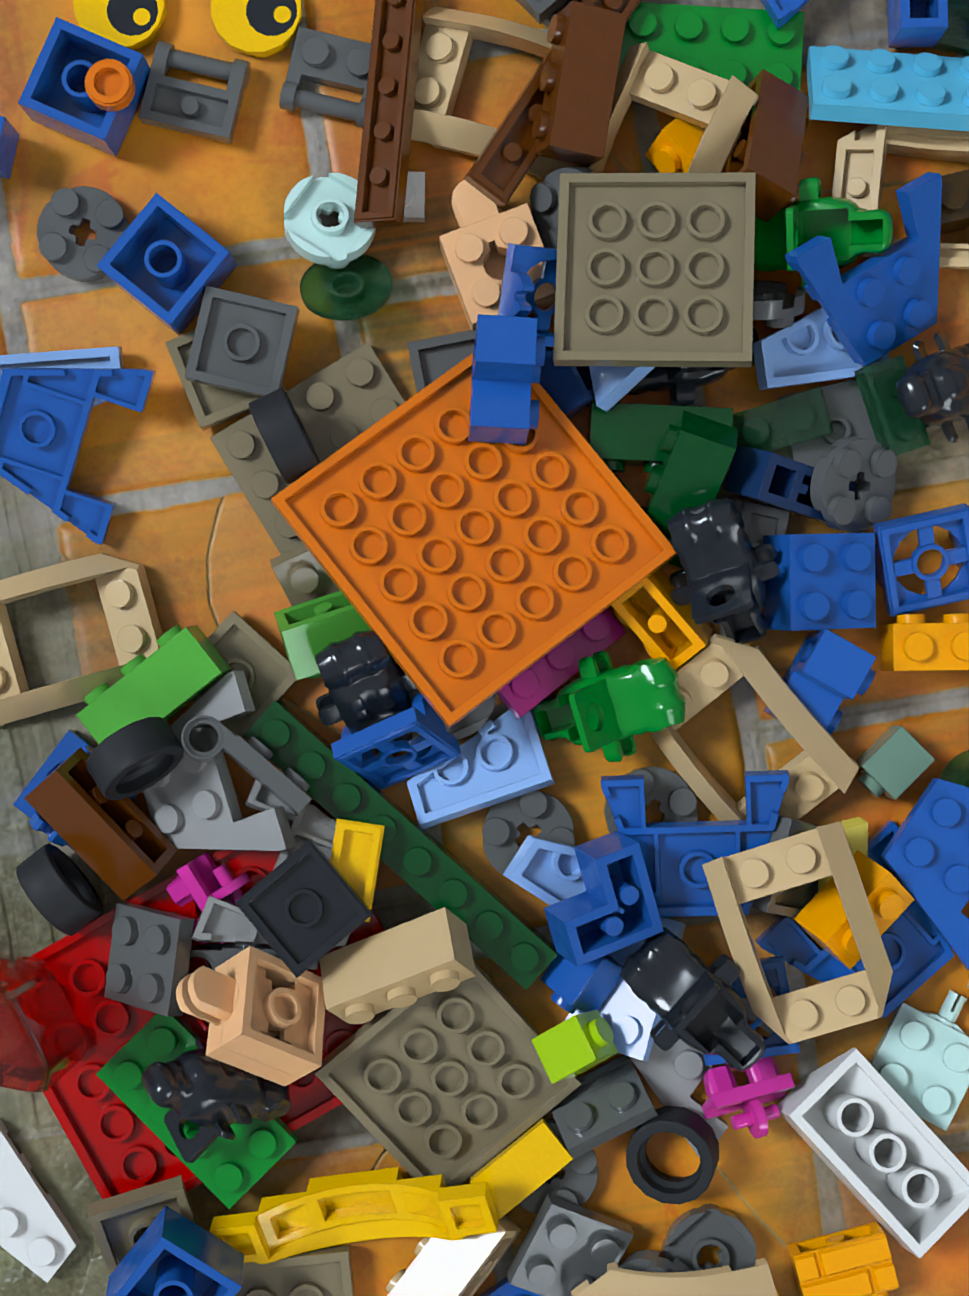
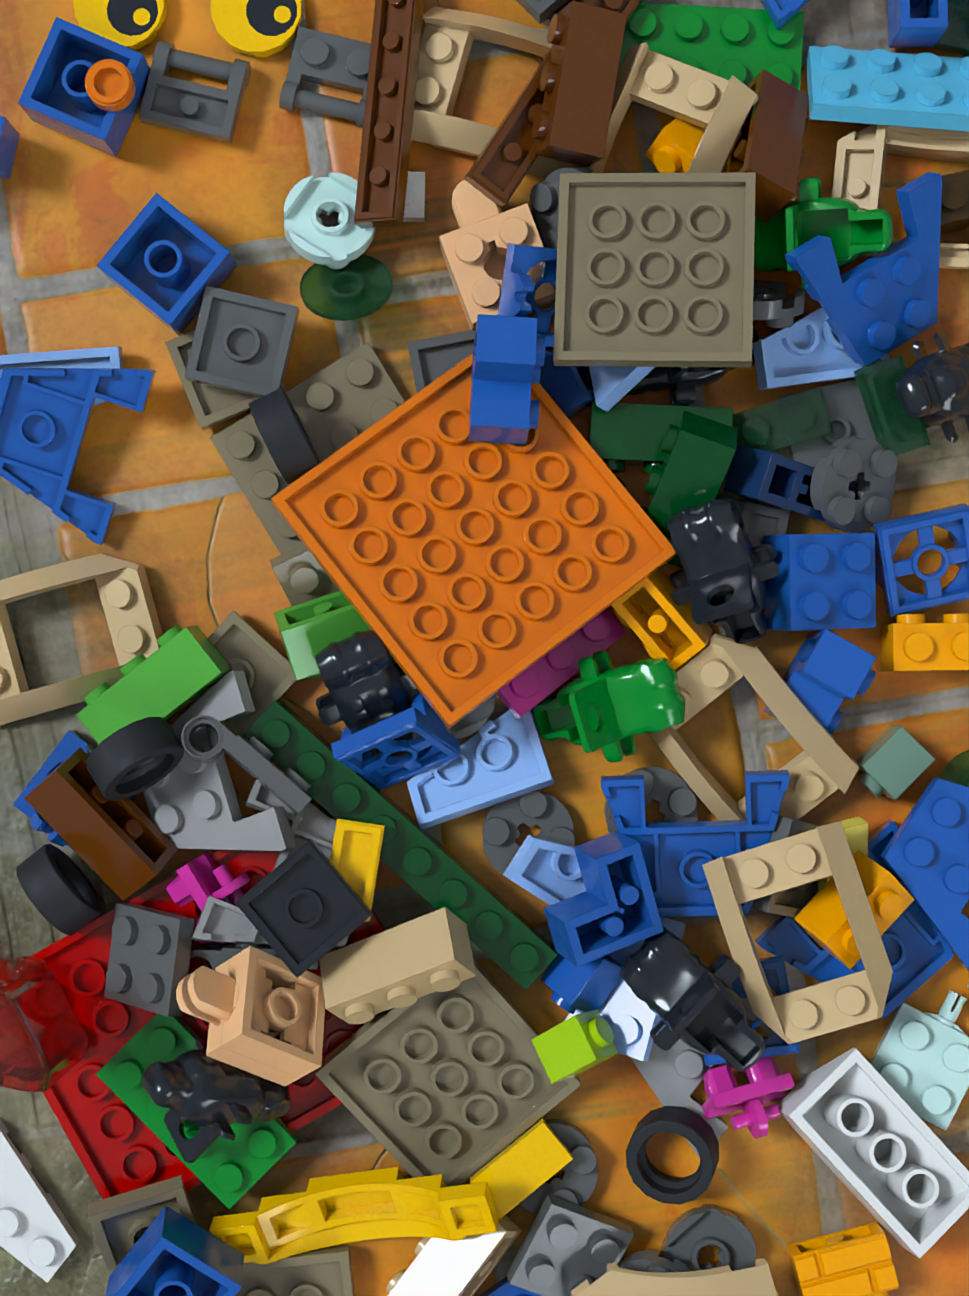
dark grey plate [37,186,130,282] -> none
dark grey plate [551,1055,658,1159] -> none

